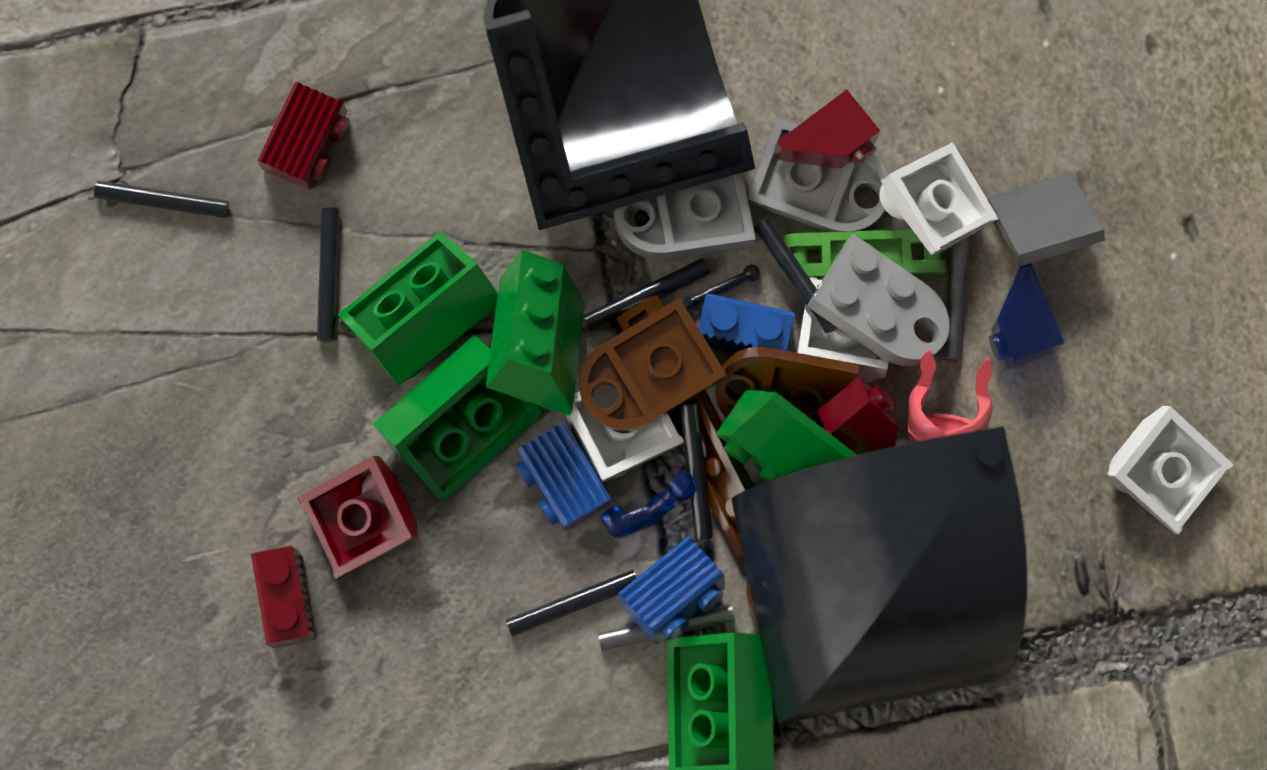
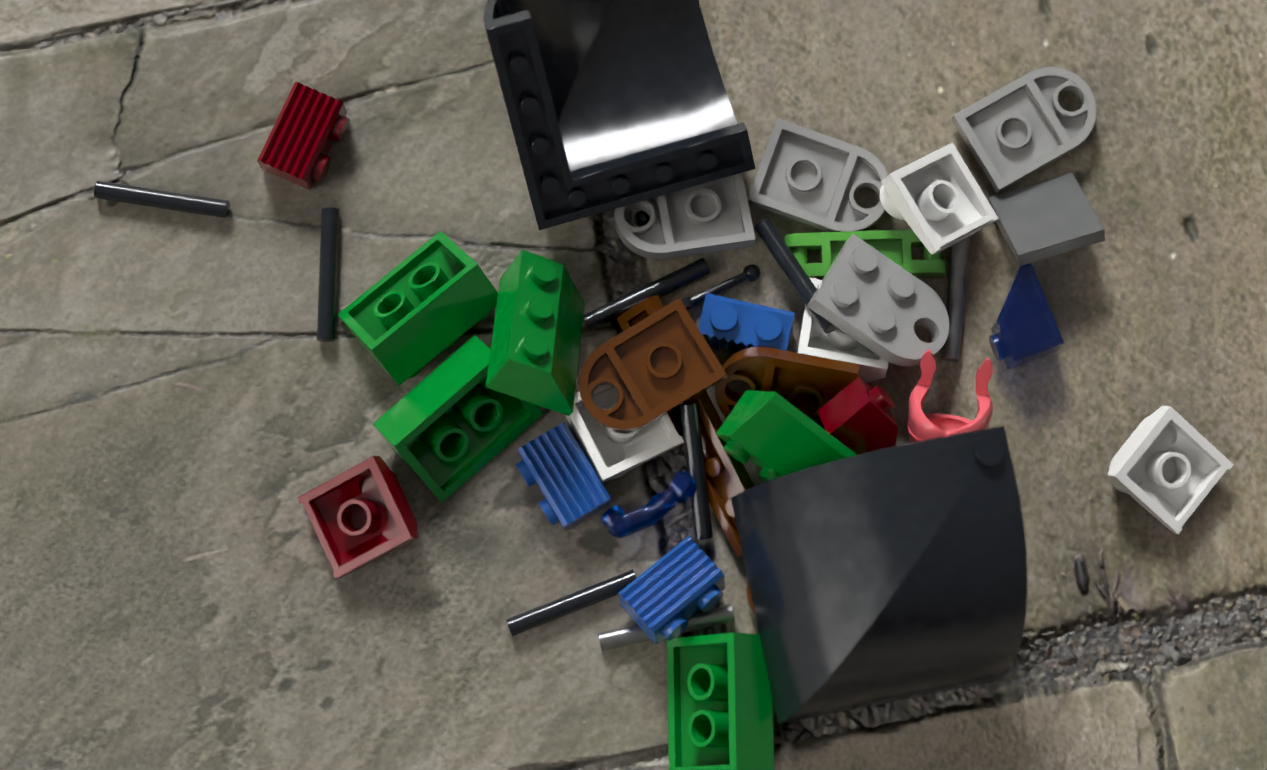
dark red brick [251,546,317,648] -> none
dark red slope [773,89,880,169] -> none
none -> light grey plate [951,67,1097,194]

